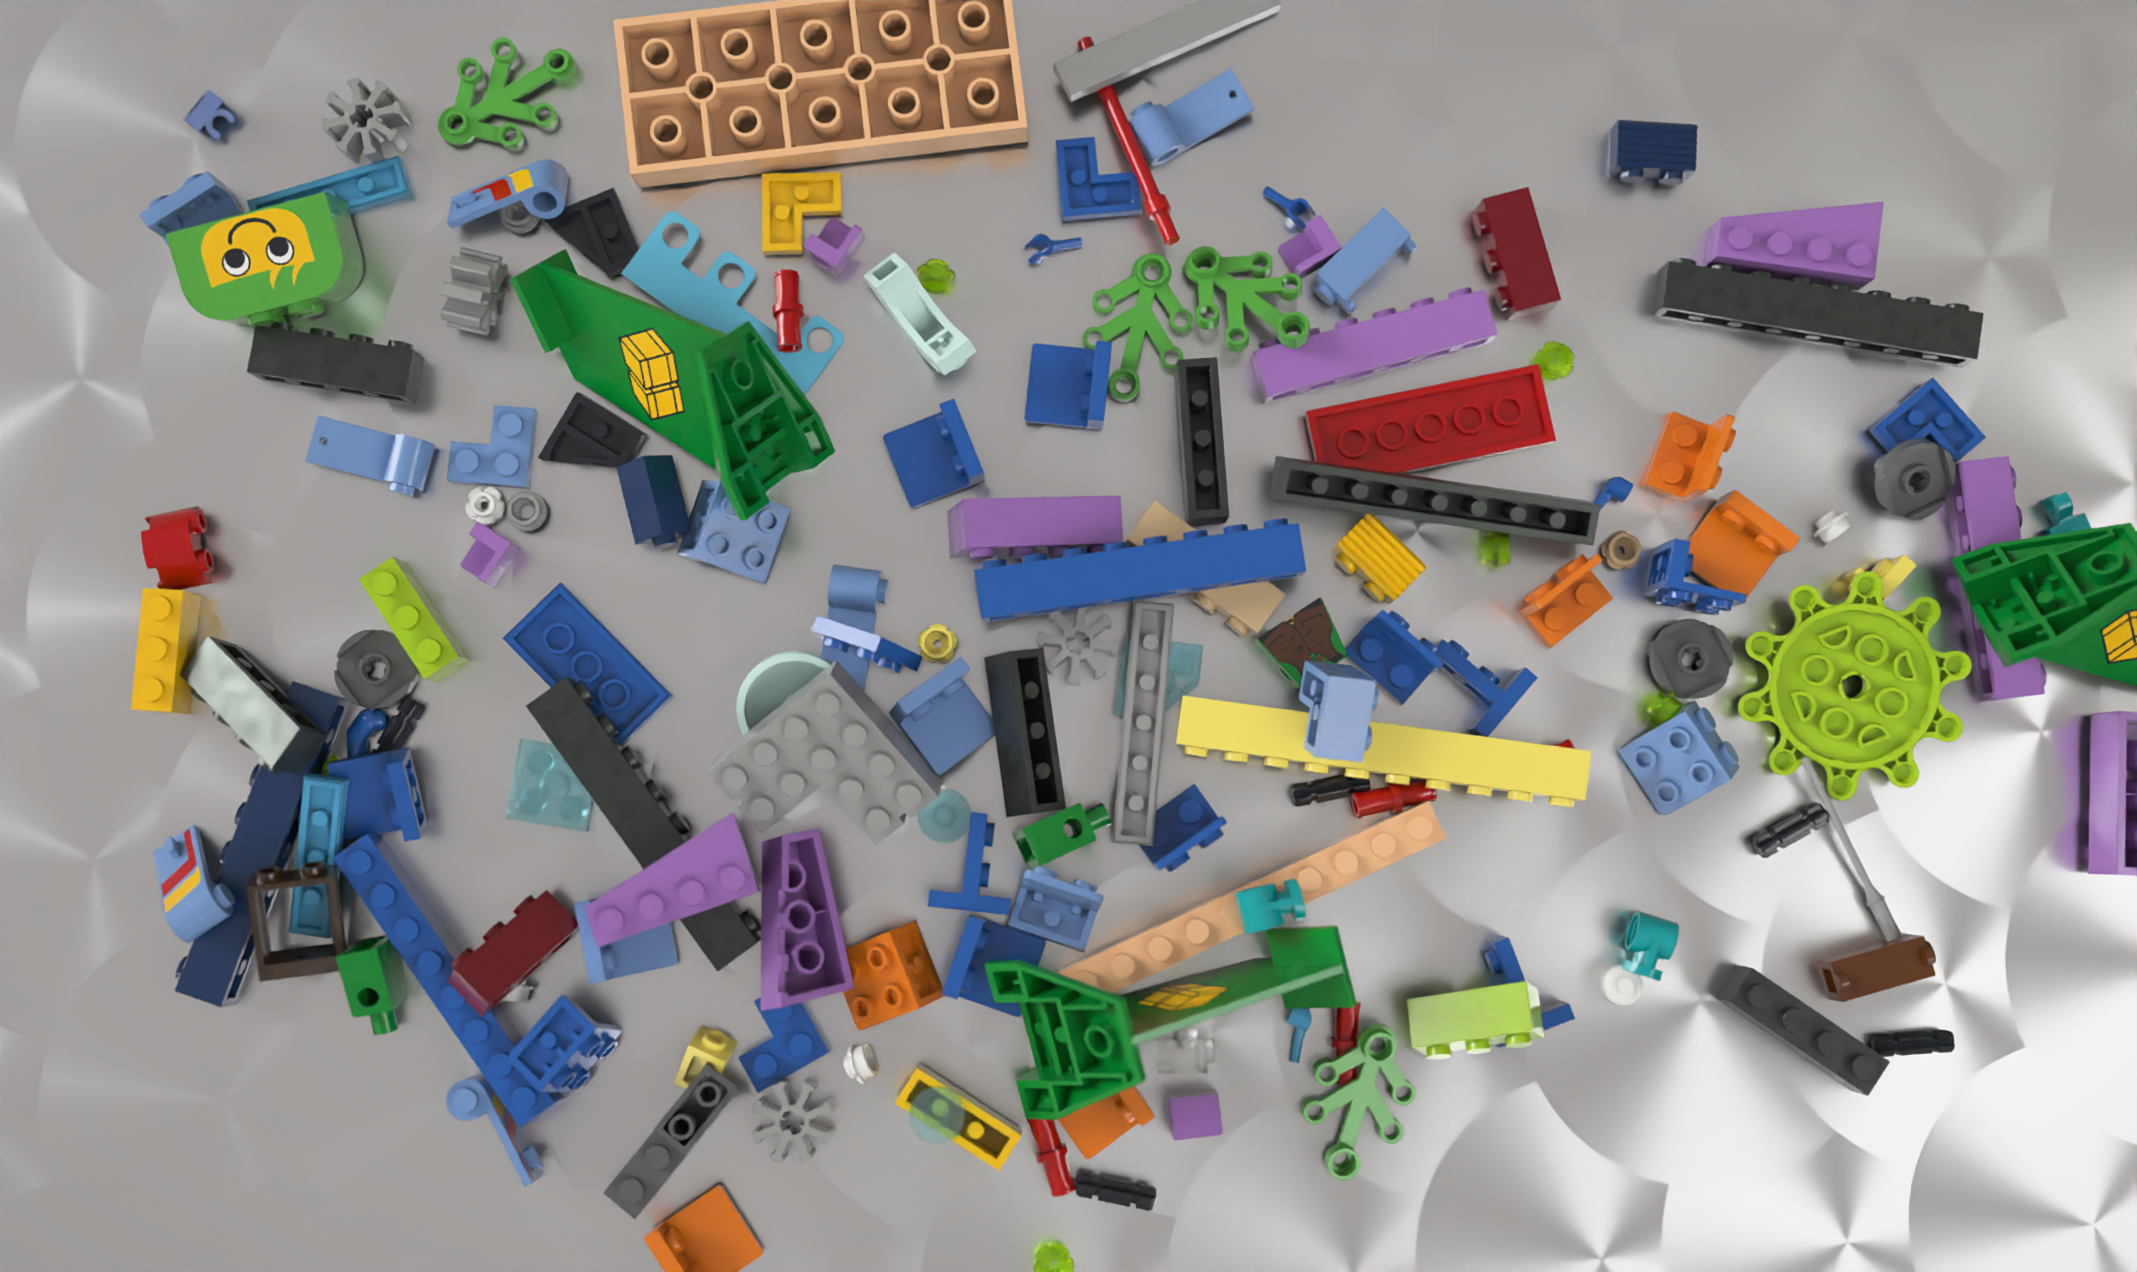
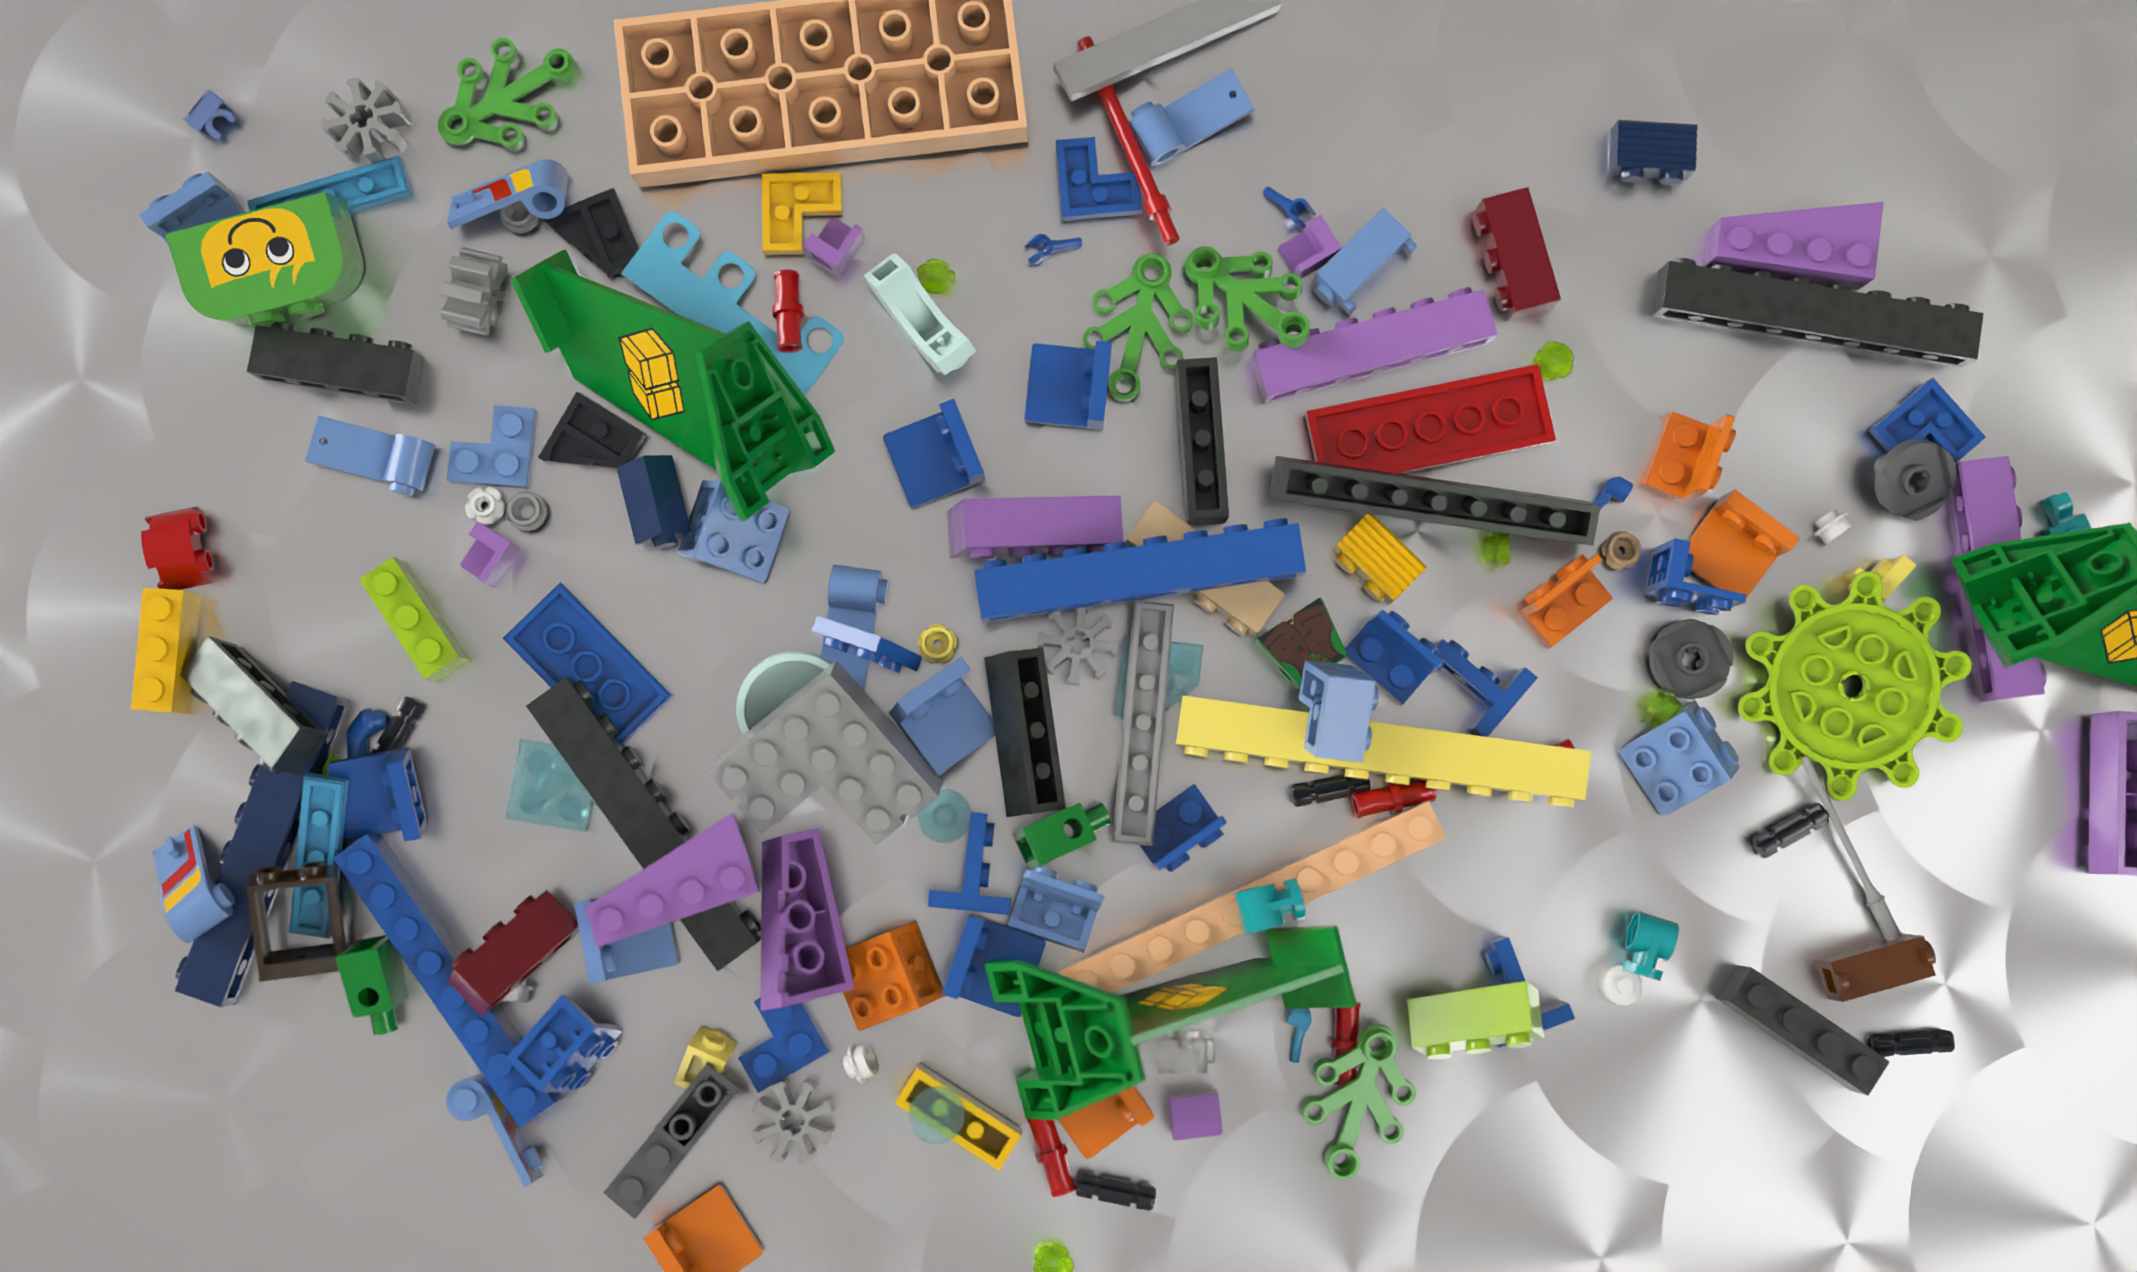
dark grey plate [334,629,420,710] -> none

